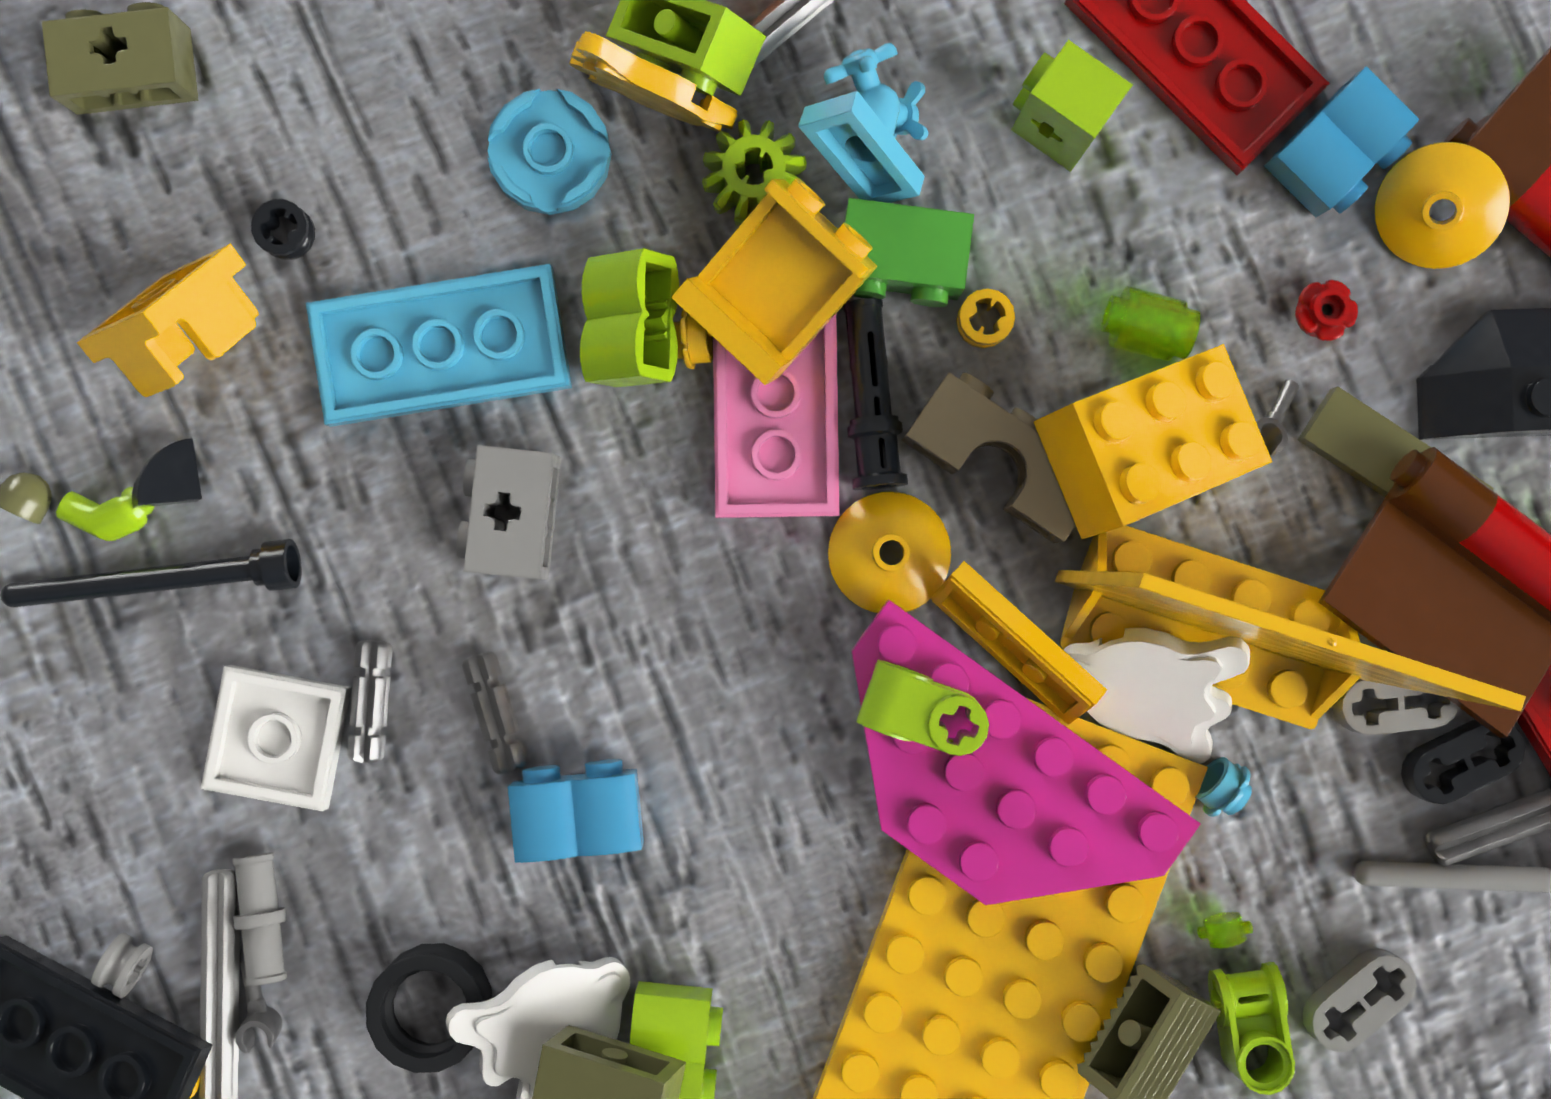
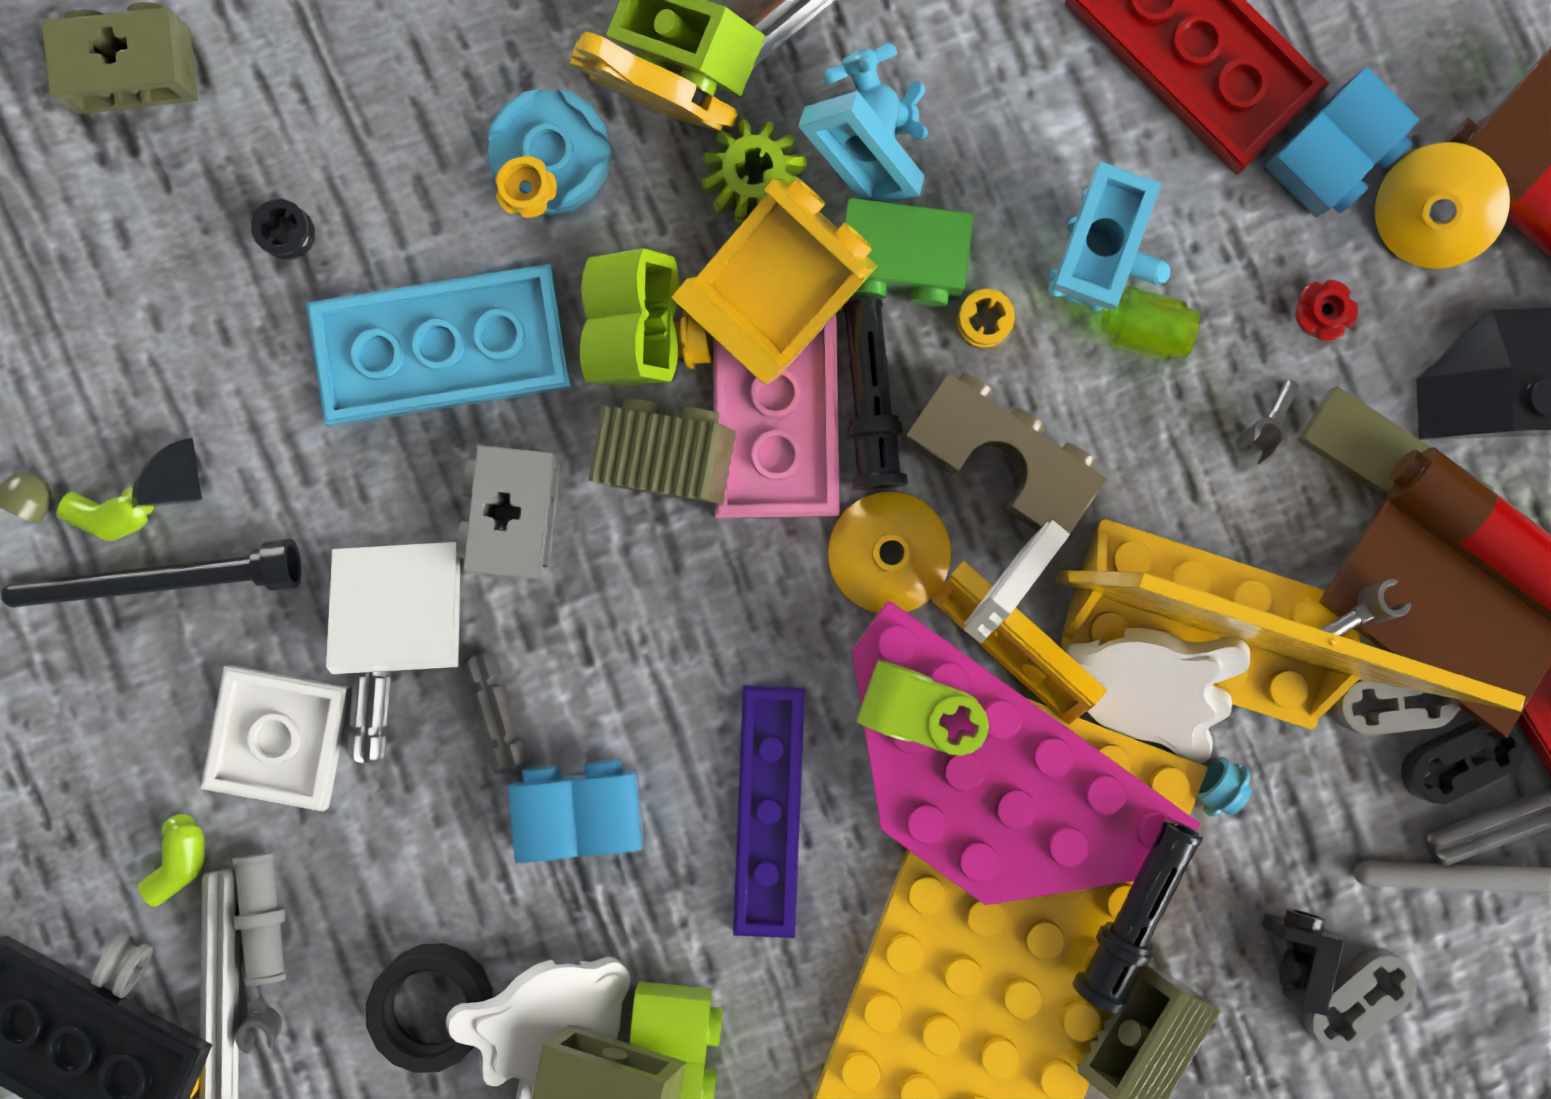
yellow panel [76,243,259,397] -> none
lime brick [1011,39,1133,172] -> none
yellow piece [1033,344,1272,540] -> none
clear neon green piece [1197,912,1253,948] -> none
lime piece [1208,962,1295,1095] -> none
none -> lime arm [137,814,205,908]
none -> white tile [326,542,461,674]
none -> yellow plate [495,156,557,219]
none -> olive brick [589,398,736,505]
none -> dark purple tile [733,685,805,938]
none -> white tile [964,520,1070,643]
none -> medium azure piece [1048,161,1170,312]
none -> black pin [1072,818,1203,1014]
none -> black bracket [1262,908,1345,1016]
none -> flat silver hand [1320,579,1412,636]

